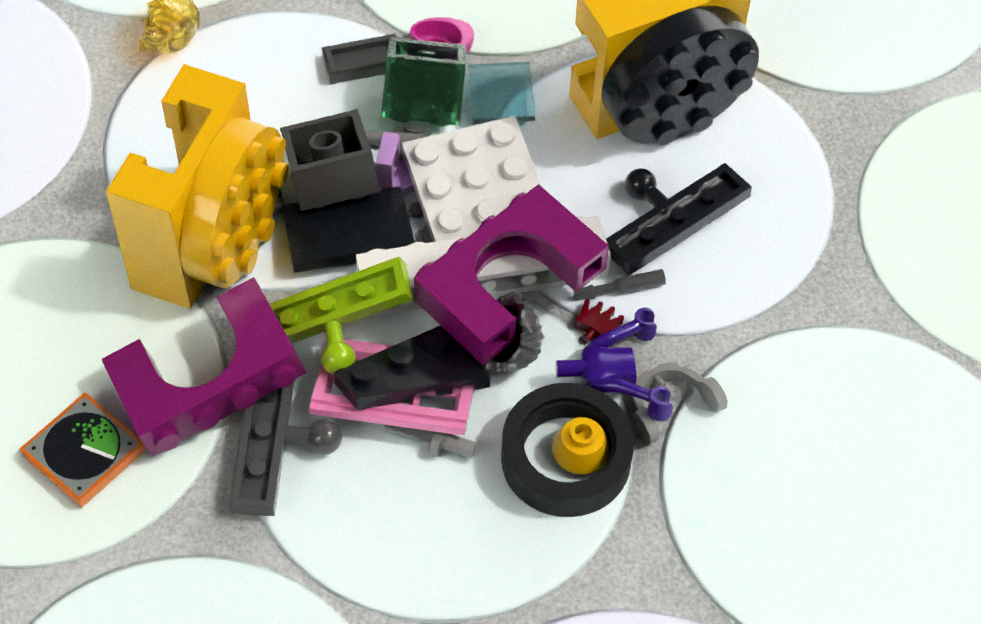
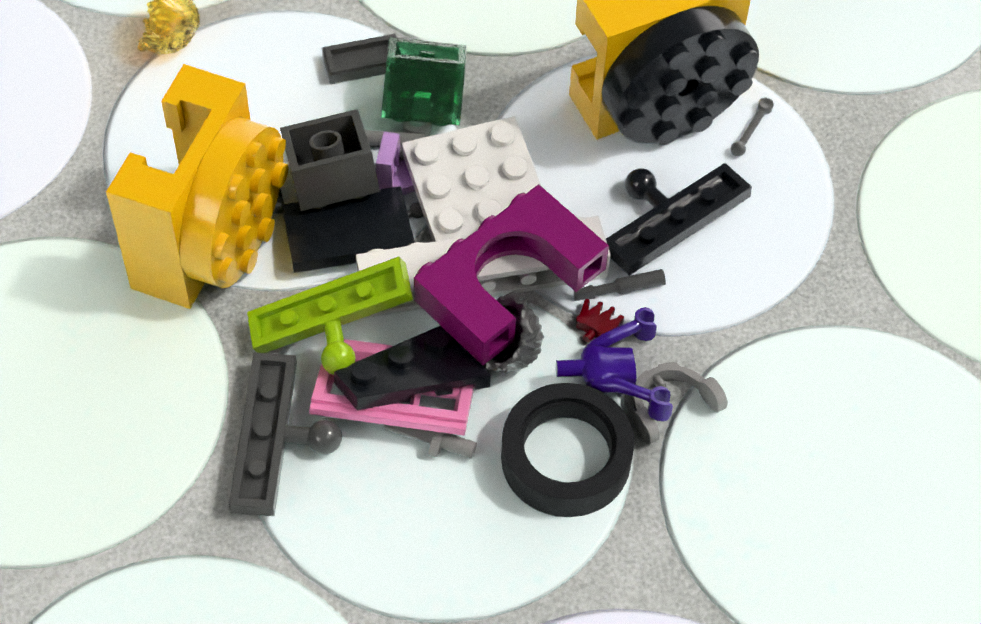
tile [19,392,146,508] -> none
magenta arch [101,277,307,457] -> none
dark pink hat [406,17,474,66] -> none
clear light blue piece [468,62,535,126] -> none
yellow cone [552,417,610,475] -> none
none -> dark grey hinge [731,97,774,157]

